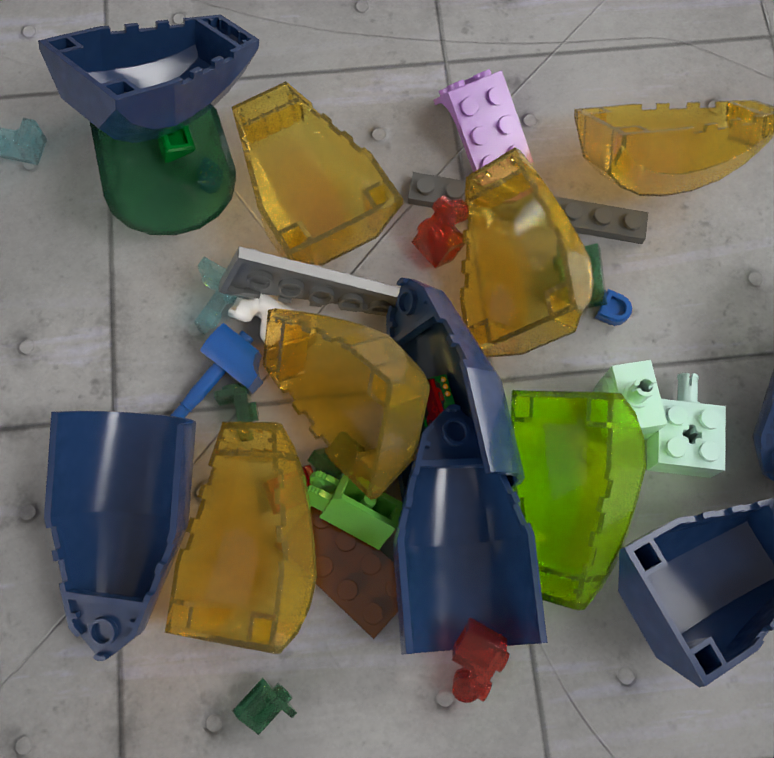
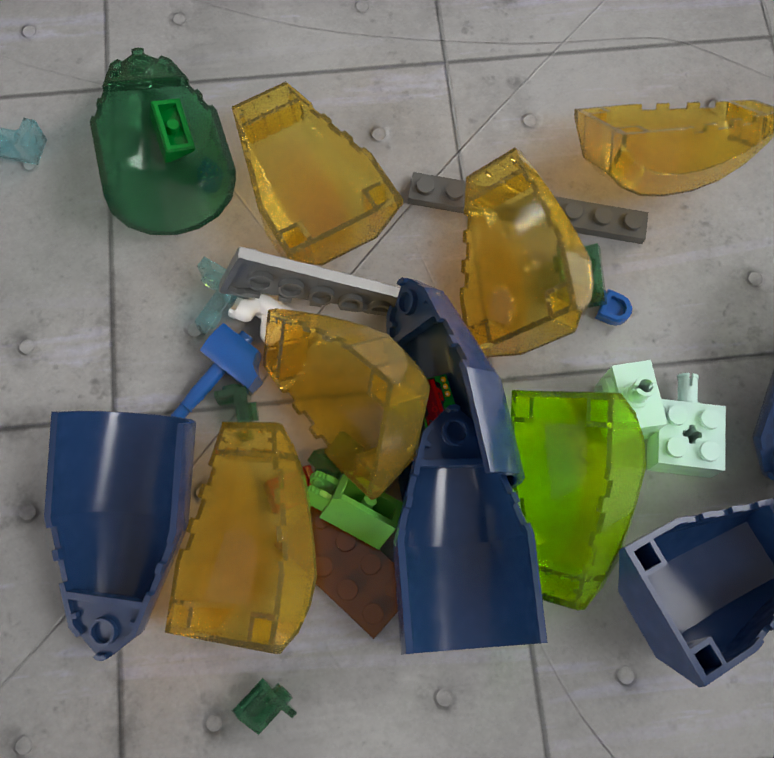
dark blue windscreen [38,14,259,143] -> none
clear red brick [412,195,469,268] -> none
bracket [433,69,534,184] -> none
clear red brick [451,618,510,703] -> none

